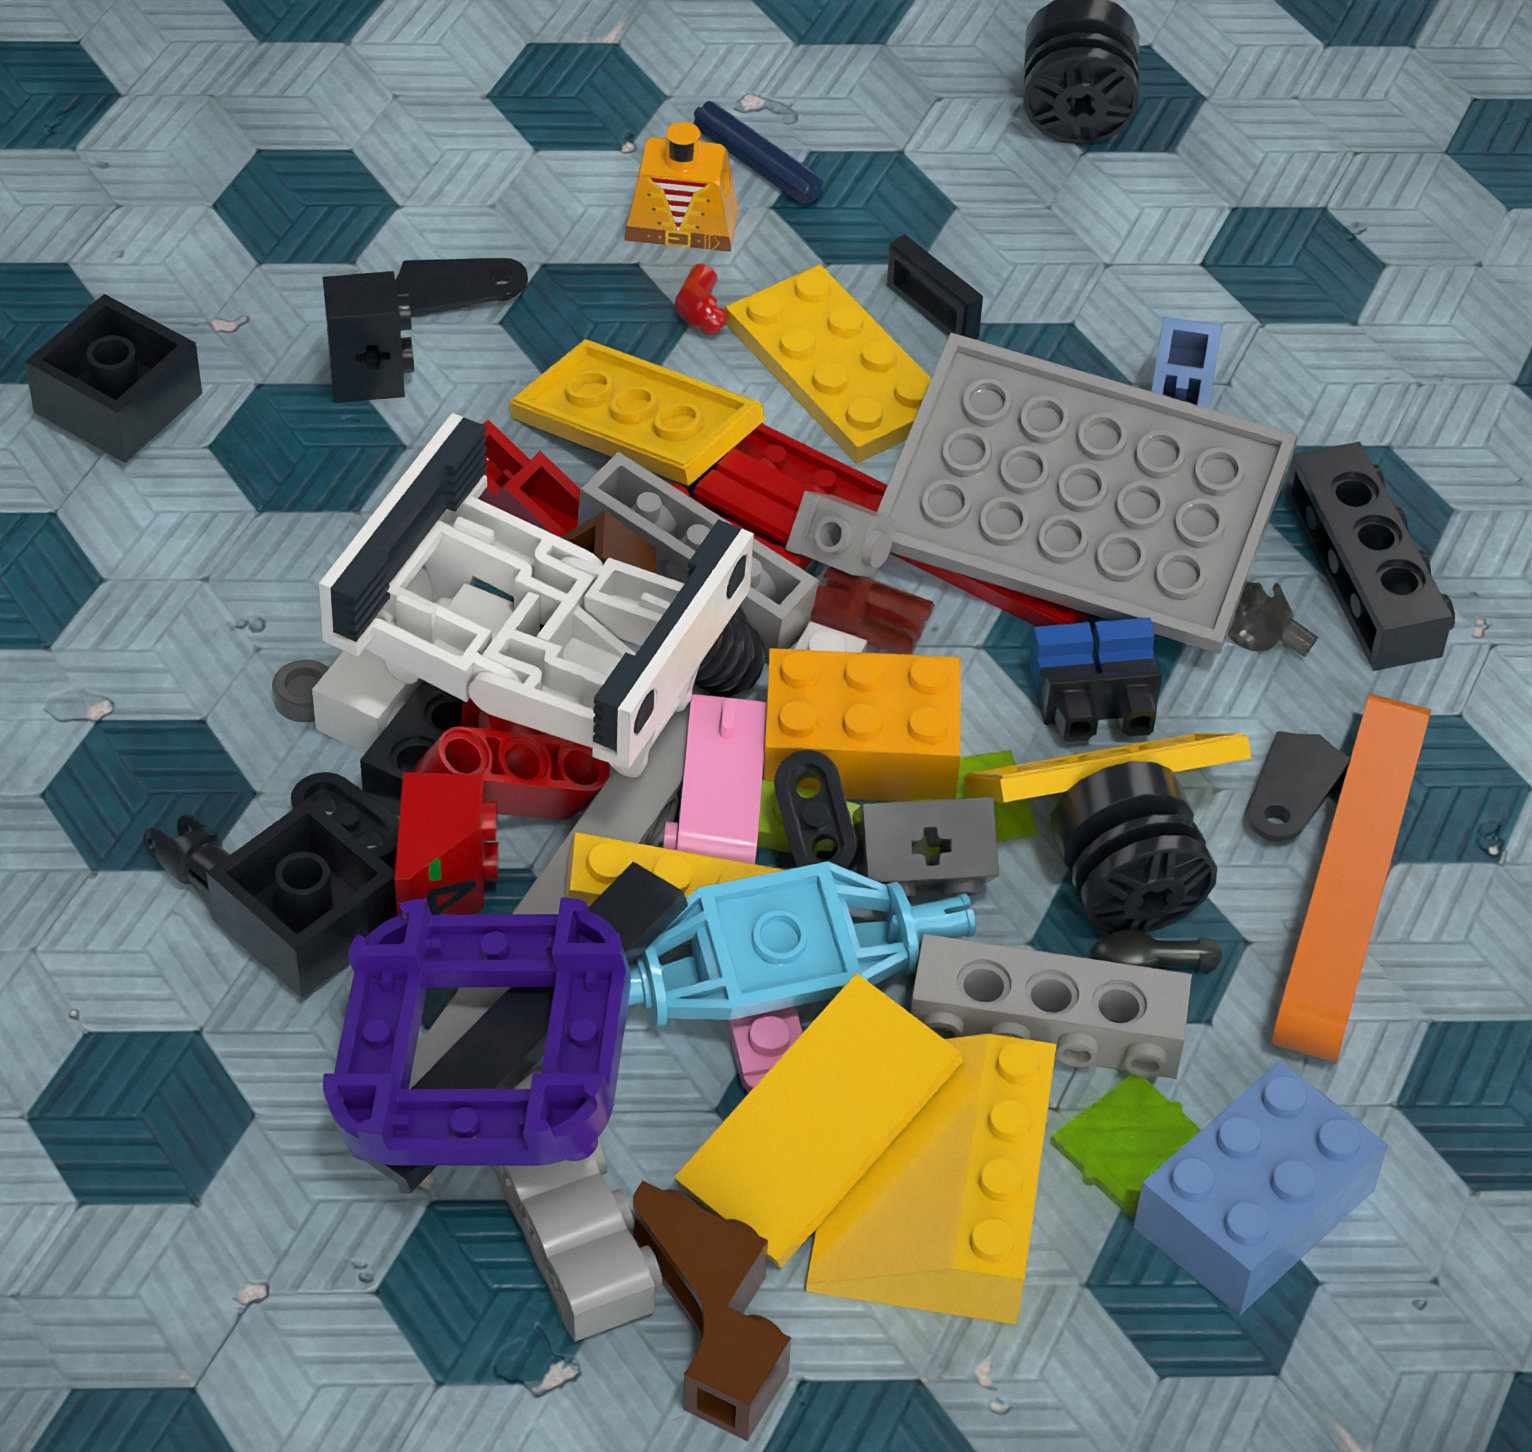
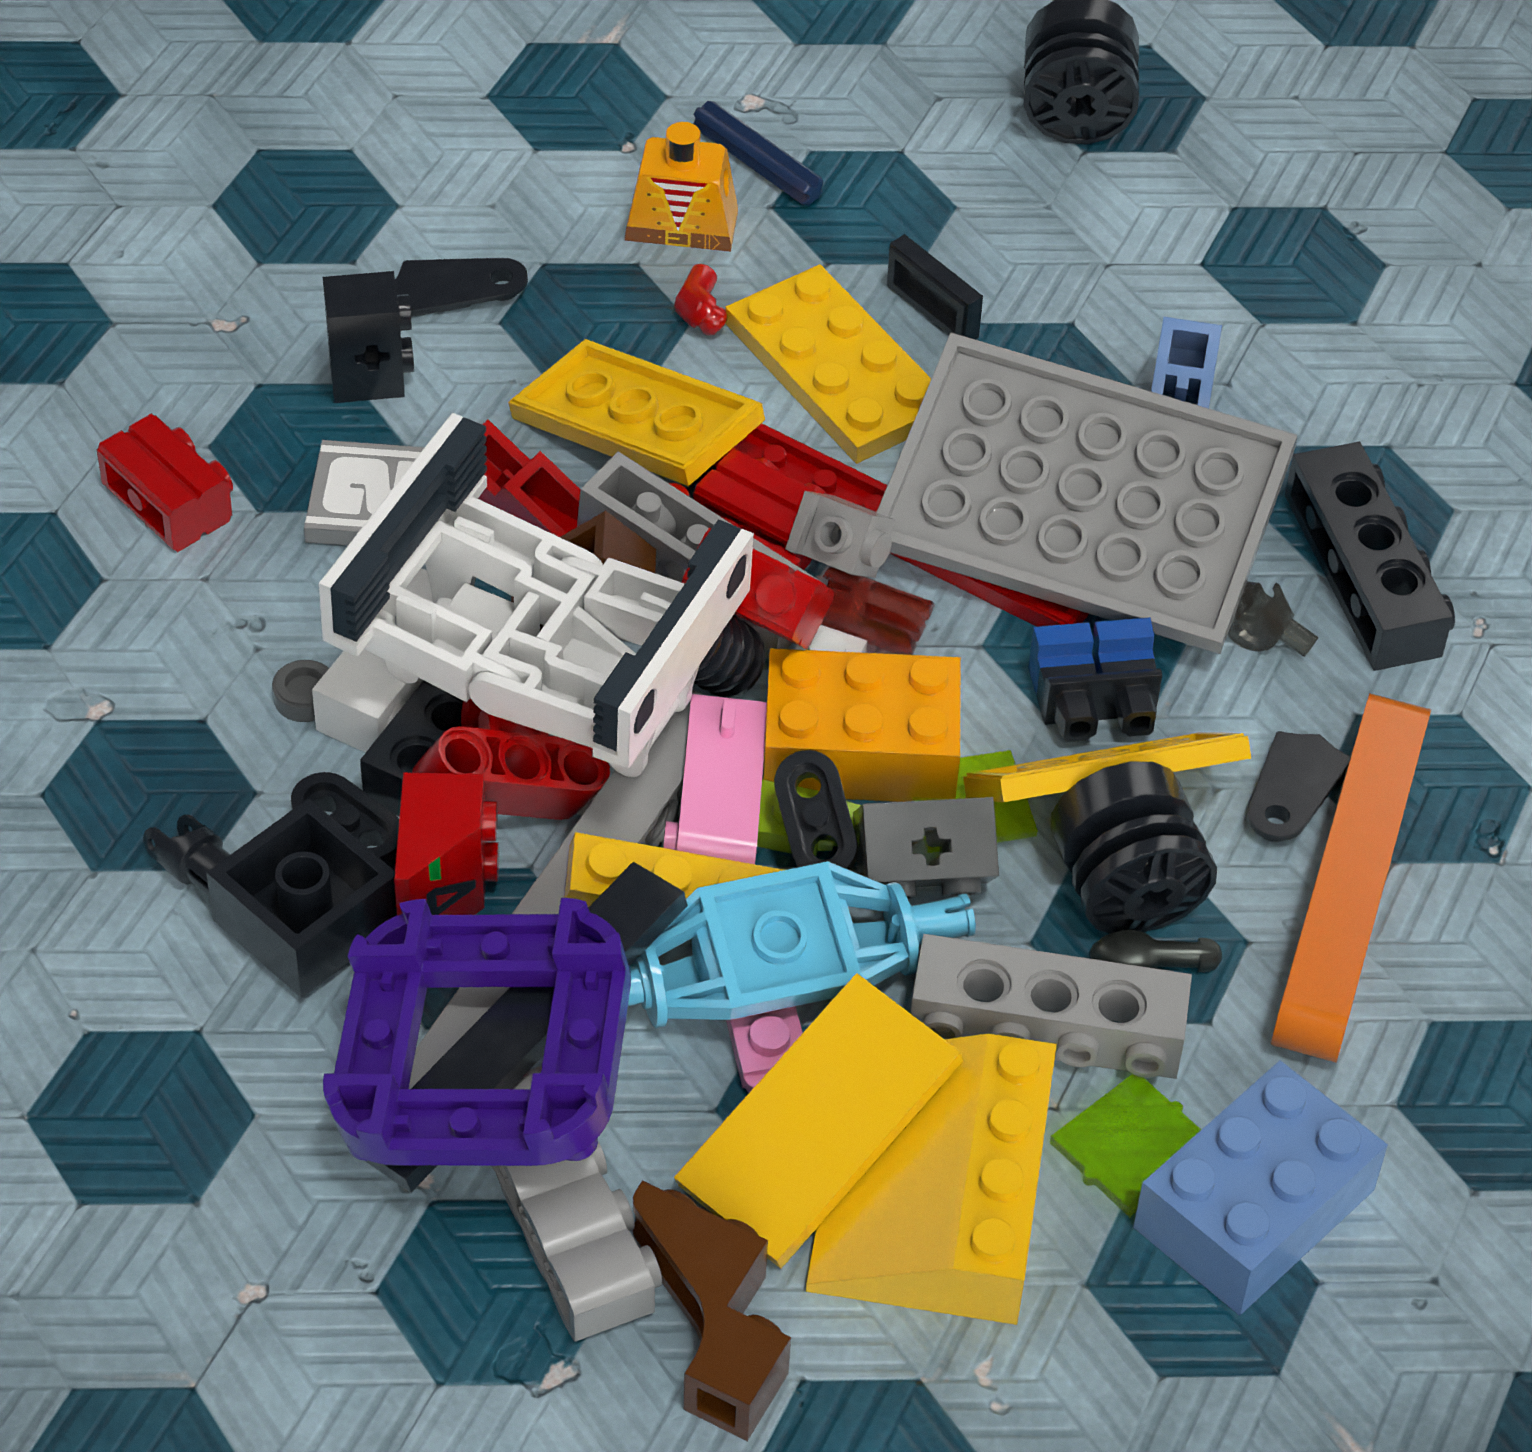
black brick [25,294,202,463] -> none
none -> red brick [96,413,233,552]
none -> tile [304,440,425,545]
none -> red brick [681,527,835,650]

